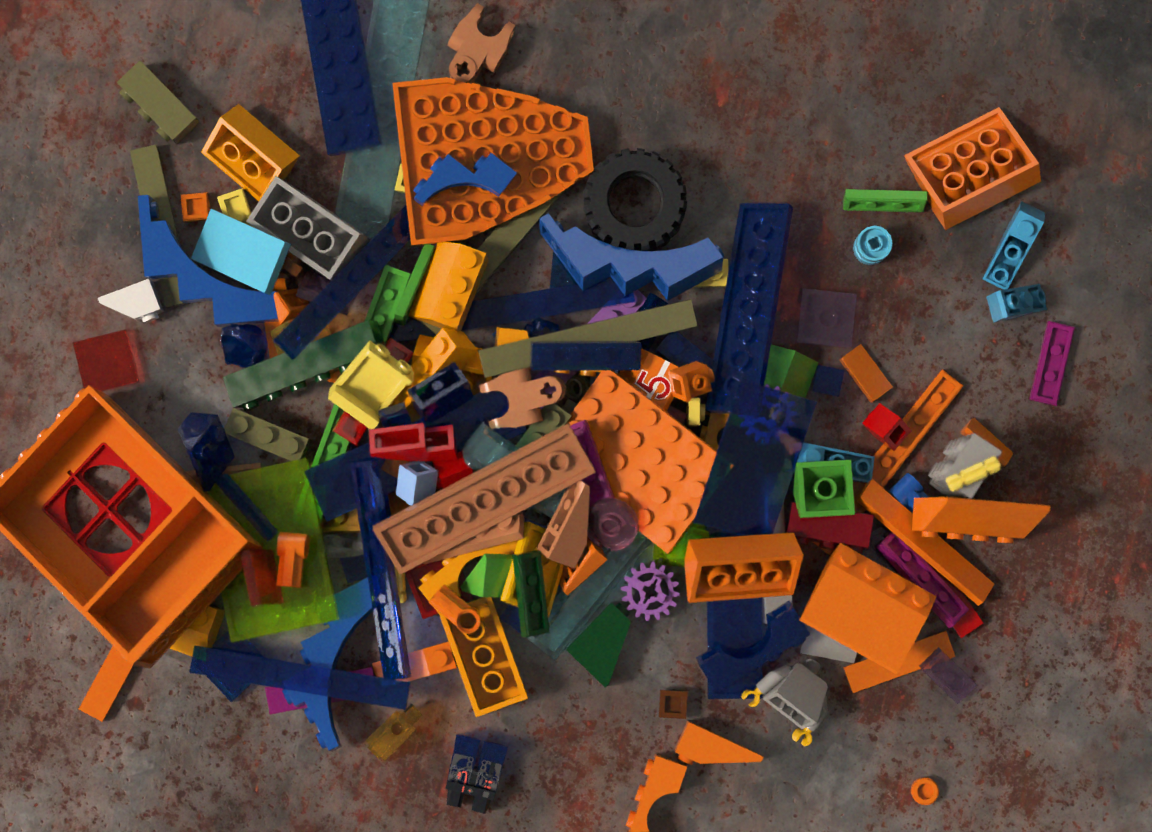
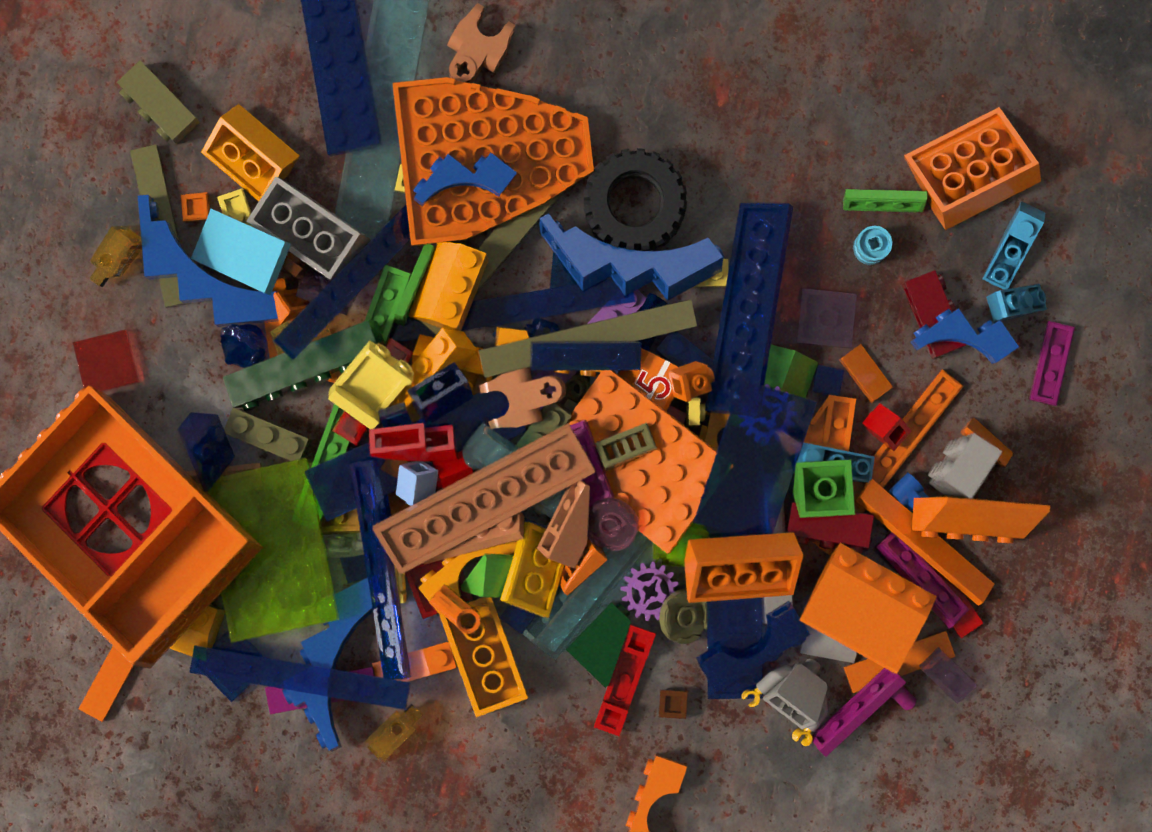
white slope [98,279,164,323] -> none
axle [216,474,278,541] -> none
clear red tile [240,549,284,607] -> none
orange piece [277,532,310,588] -> none
hips [445,734,508,814] -> none
dark green tile [512,550,550,637] -> none
orange slope [674,721,764,765] -> none
orange tile [911,777,939,805] -> none
light yellow axle [946,457,1001,491] -> none
none -> clear yellow torso [90,226,142,287]
none -> red slope [594,624,656,736]
none -> olive slope [595,423,657,471]
none -> olive tile [659,589,710,644]
none -> orange wing [796,395,856,451]
none -> magenta piece [811,668,917,757]
none -> dark red brick [902,270,966,359]
none -> blue arch [910,309,1019,364]

